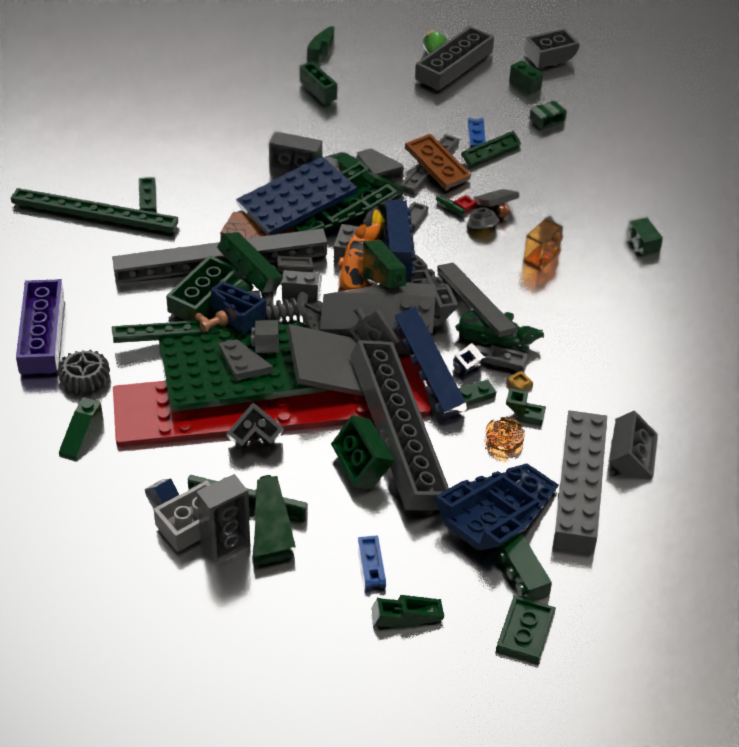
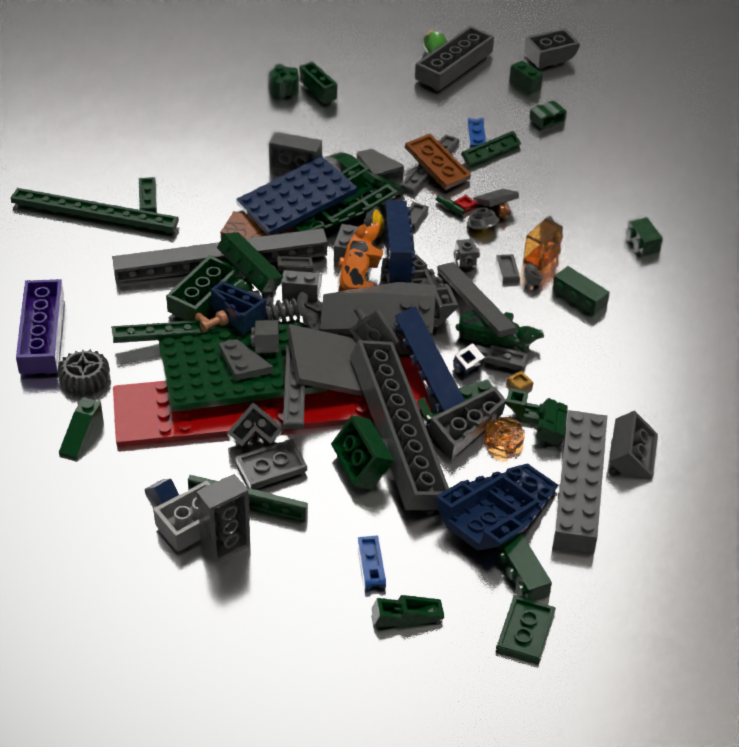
dark green slope [252,474,296,562] -> none
dark green slope [307,26,335,62] -> none
dark green slope [363,240,406,288] -> none
none -> dark grey plate [236,438,308,489]
none -> dark green brick [268,64,299,99]
none -> dark grey tile [283,345,305,429]
none -> dark green tile [417,397,440,428]
none -> dark grey wedge [428,387,506,460]
none -> dark grey brick [453,239,480,267]
none -> dark grey tile [496,254,520,283]
none -> dark grey plate [524,263,543,286]
none -> dark green brick [534,398,568,446]
none -> dark green brick [552,266,610,315]

